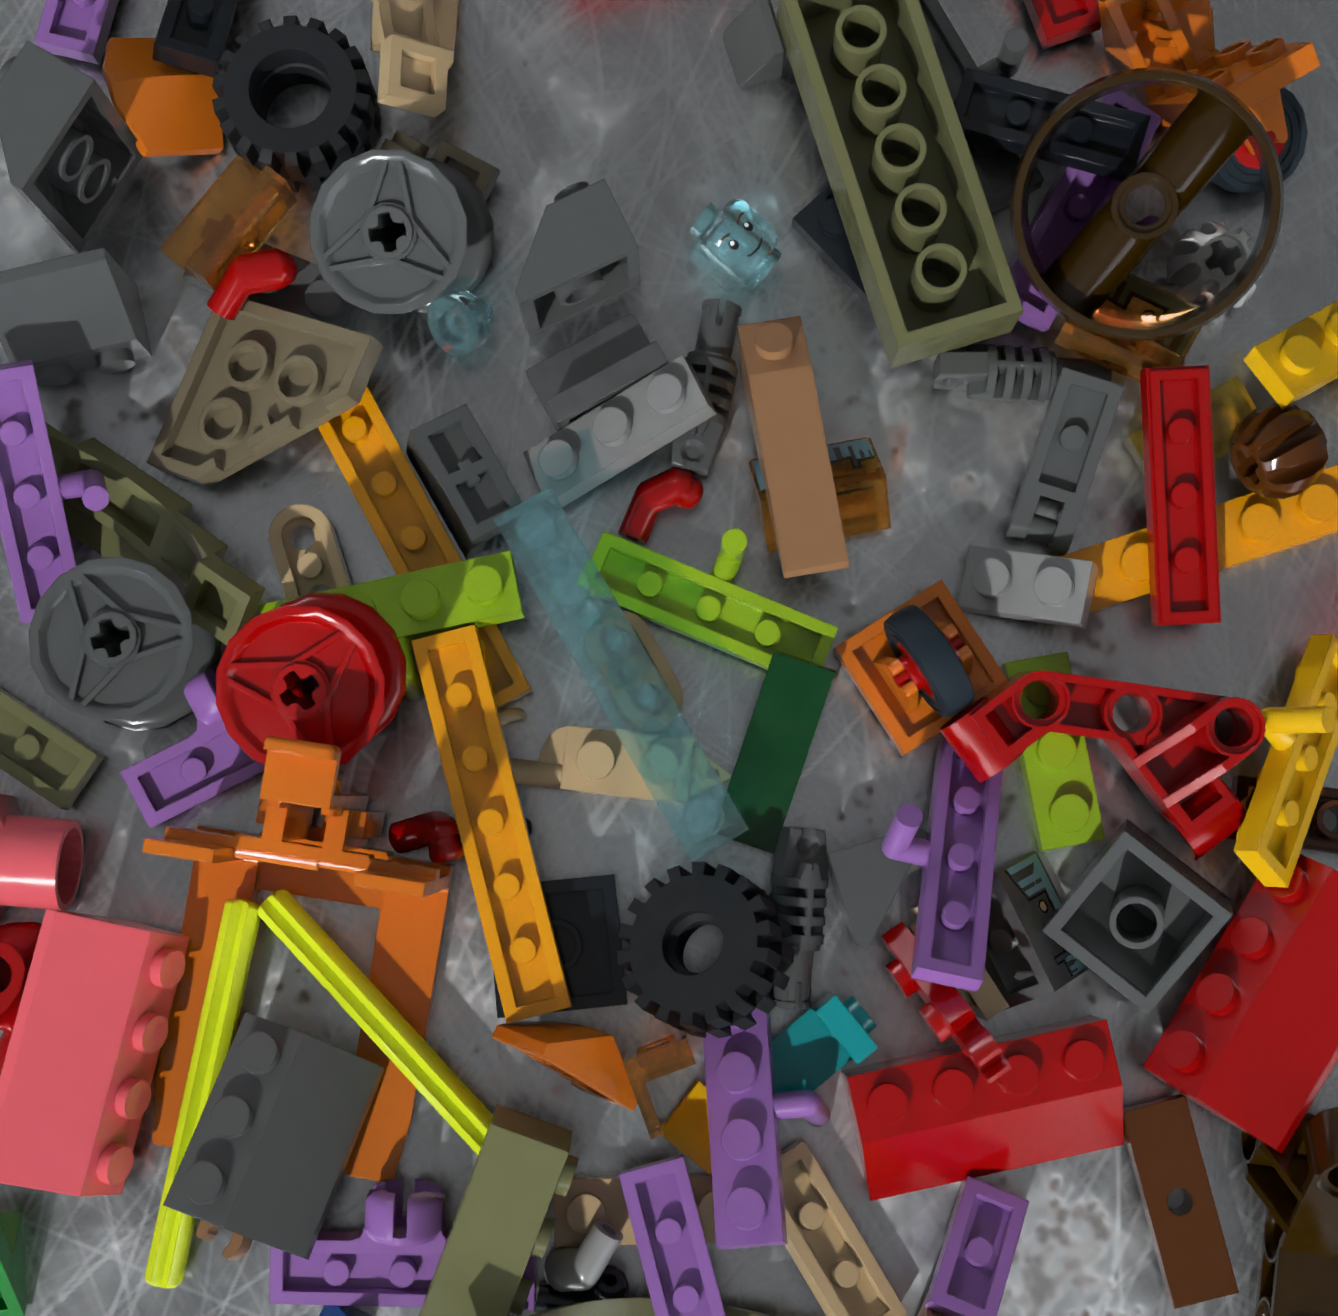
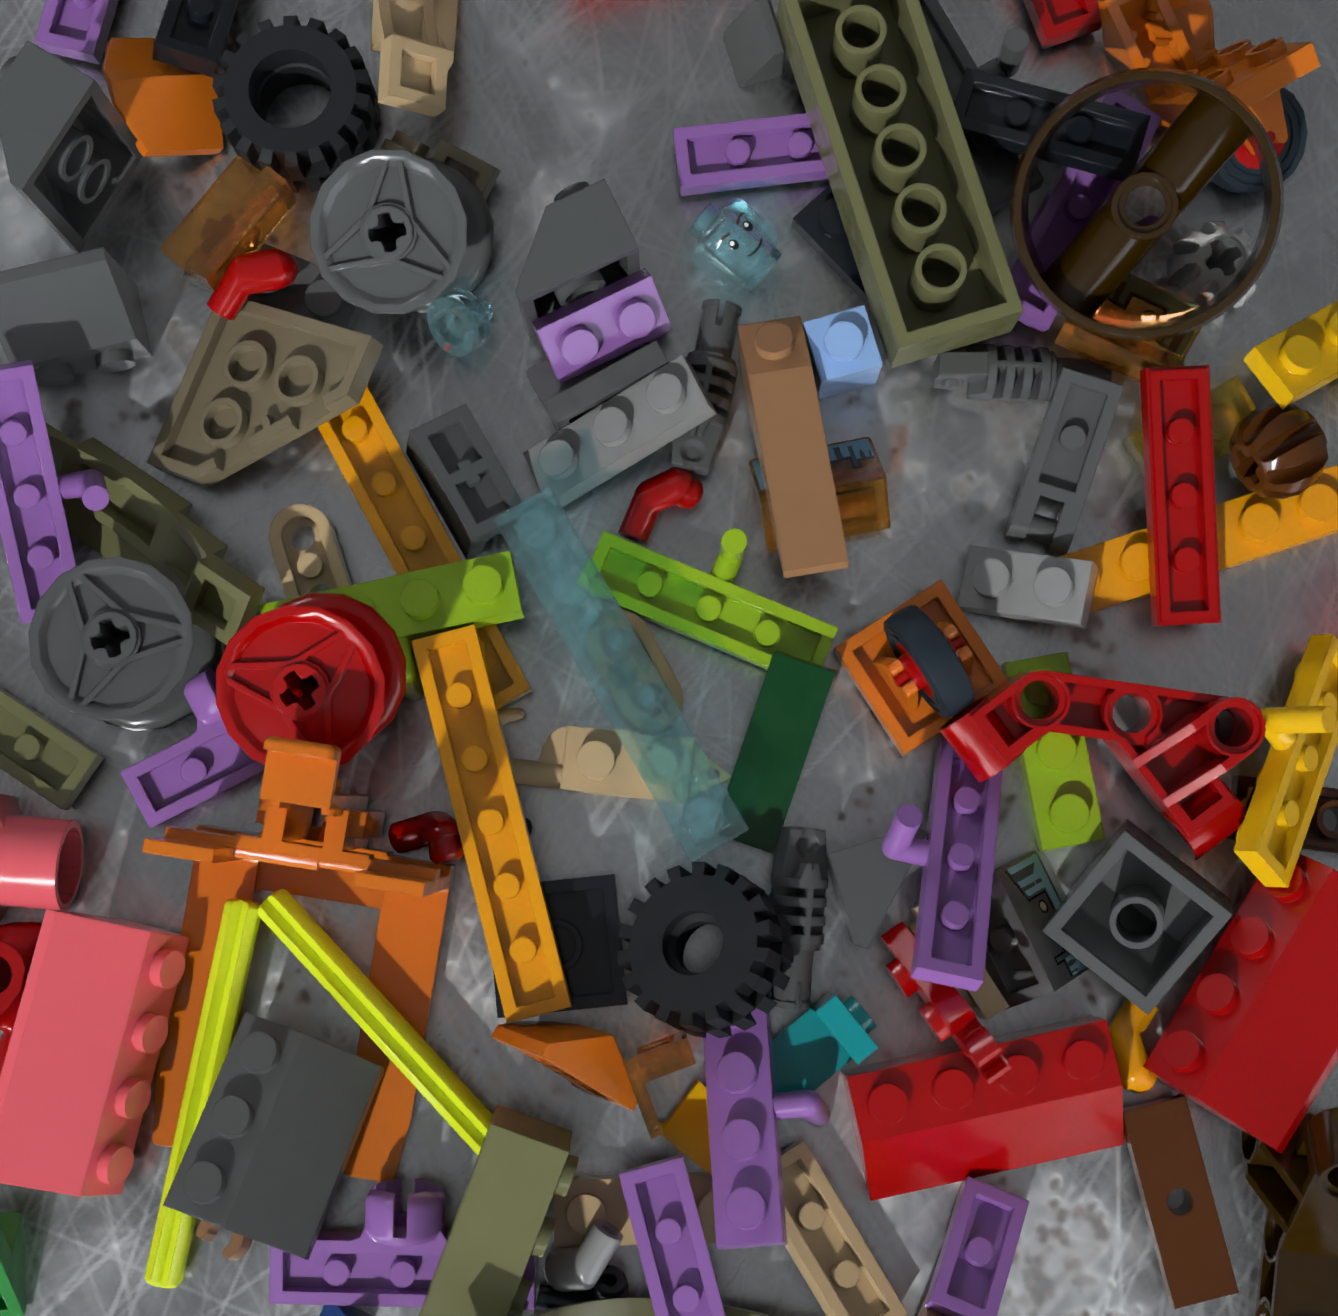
none -> medium lavender plate [531,268,673,384]
none -> medium lavender plate [673,113,828,196]
none -> light blue brick [803,305,883,400]
none -> light orange arm [1108,998,1159,1094]

